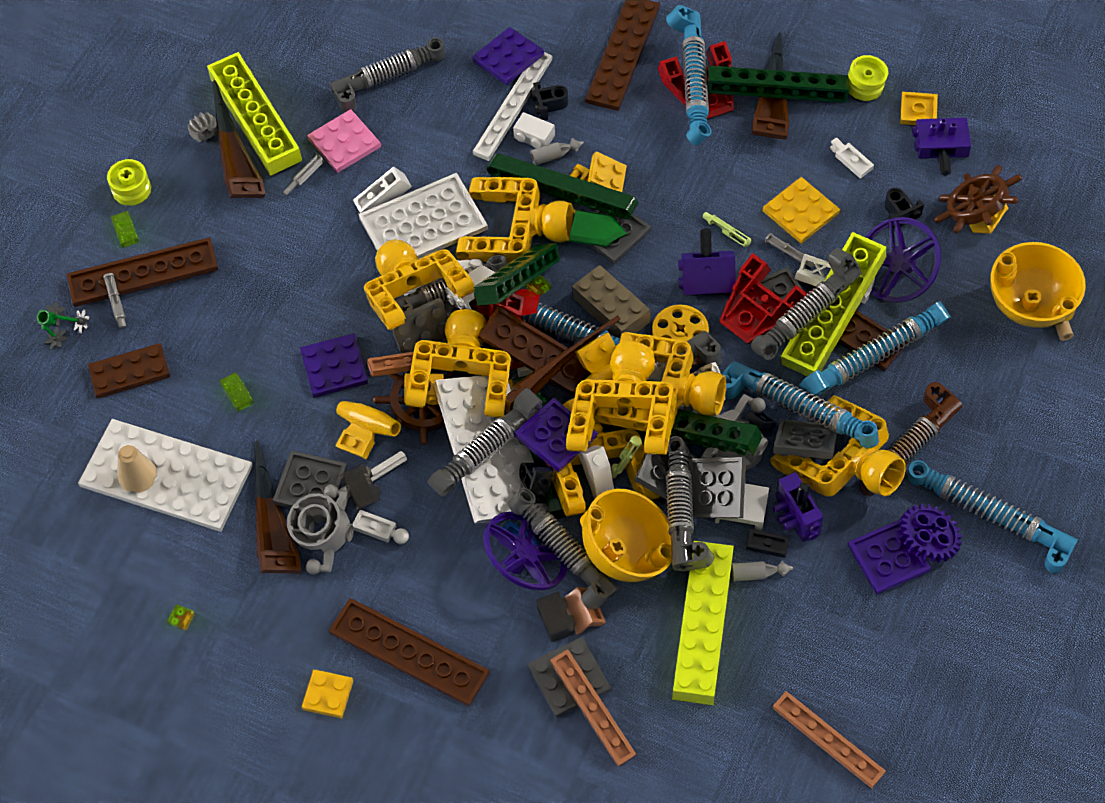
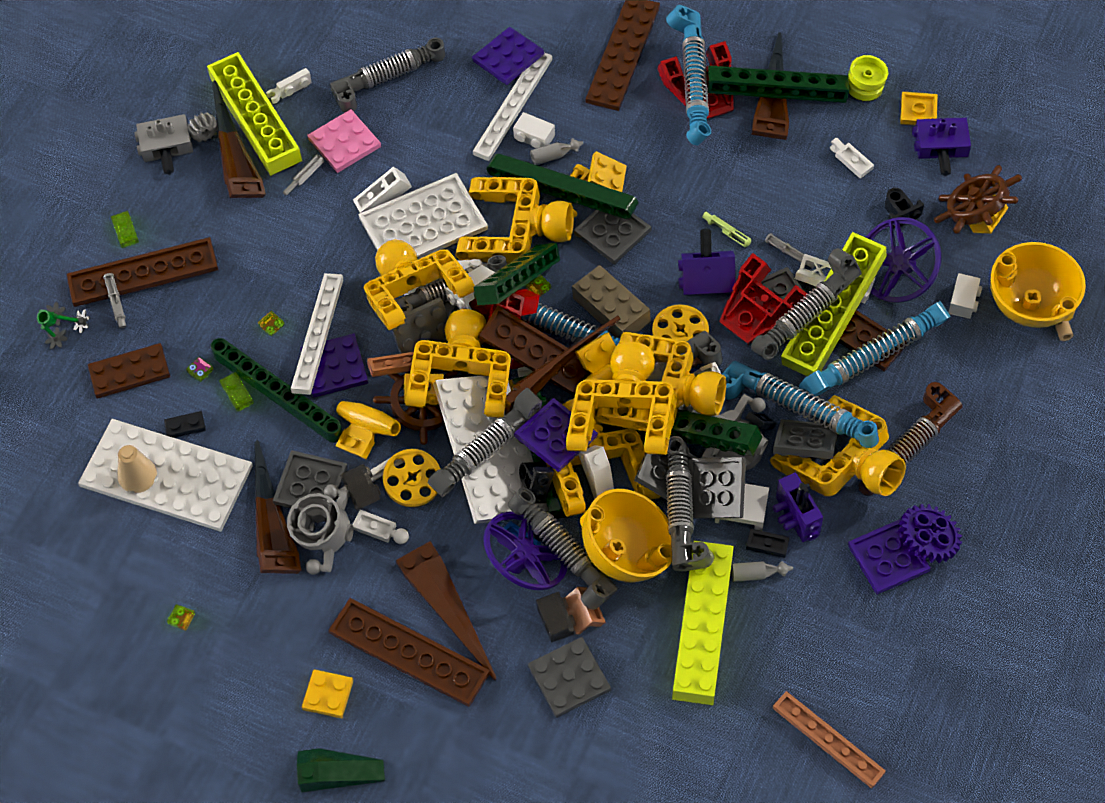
neon yellow wheel [107,159,151,206] -> none
black pin [531,82,568,120] -> none
nougat plate [550,649,636,767] -> none
green tile [569,210,627,247] -> none
yellowish green piece [611,436,642,478] -> none
yellow plate [762,177,840,244] -> none
dark azure piece [907,460,1078,573] -> none
none -> light grey piece [134,114,193,175]
none -> black plate [164,411,206,438]
none -> tile [186,357,214,382]
none -> dark green beam [211,338,342,443]
none -> clear neon green tile [258,311,285,336]
none -> white plate [266,68,312,104]
none -> white plate [291,273,343,395]
none -> dark green wedge [297,748,385,793]
none -> yellow wedge [383,449,440,507]
none -> reddish brown plate [396,541,496,681]
none -> white brick [948,273,982,319]

